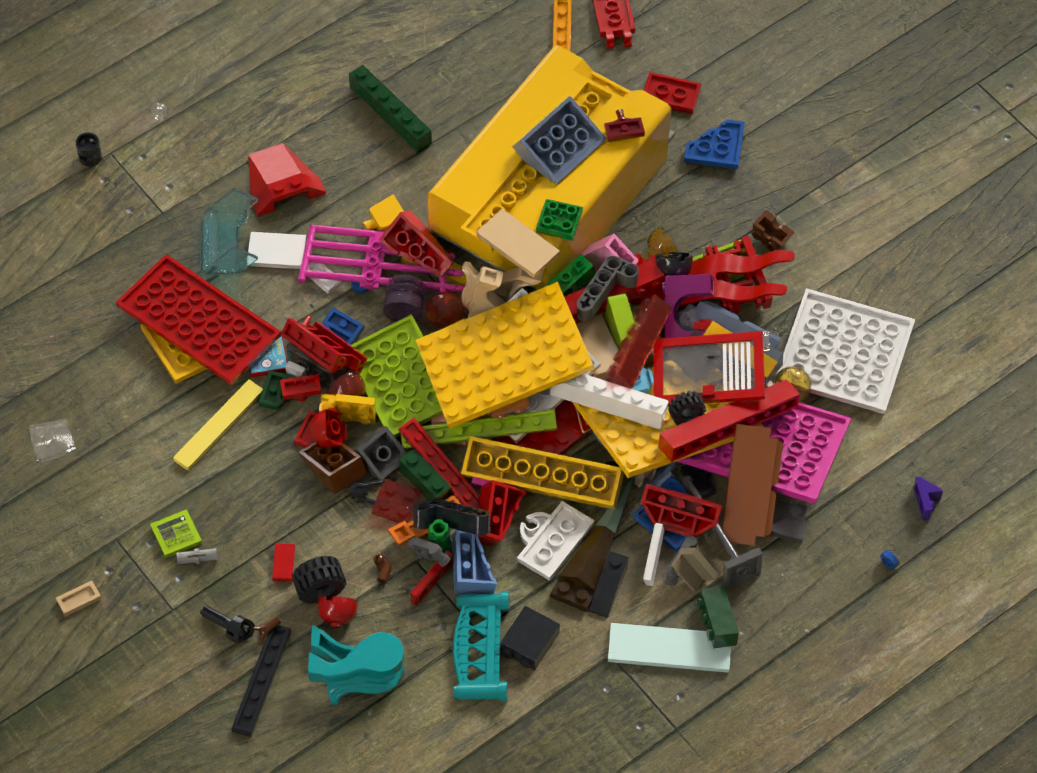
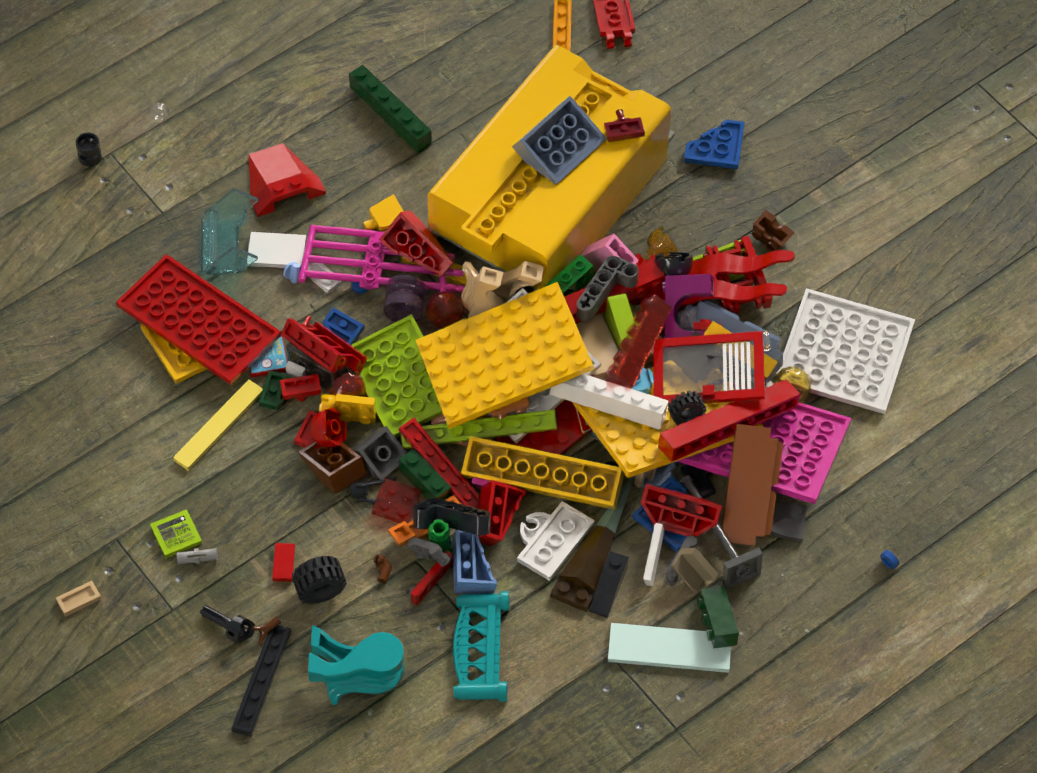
clear plate [29,418,76,463] -> none
red cylinder [318,596,358,628] -> none
tan tile [477,209,560,278] -> none
black brick [500,606,560,670] -> none
green tile [536,199,583,241] -> none
red tile [644,72,702,114] -> none
dark purple slope [913,476,943,520] -> none
none -> light blue plate [283,262,300,283]

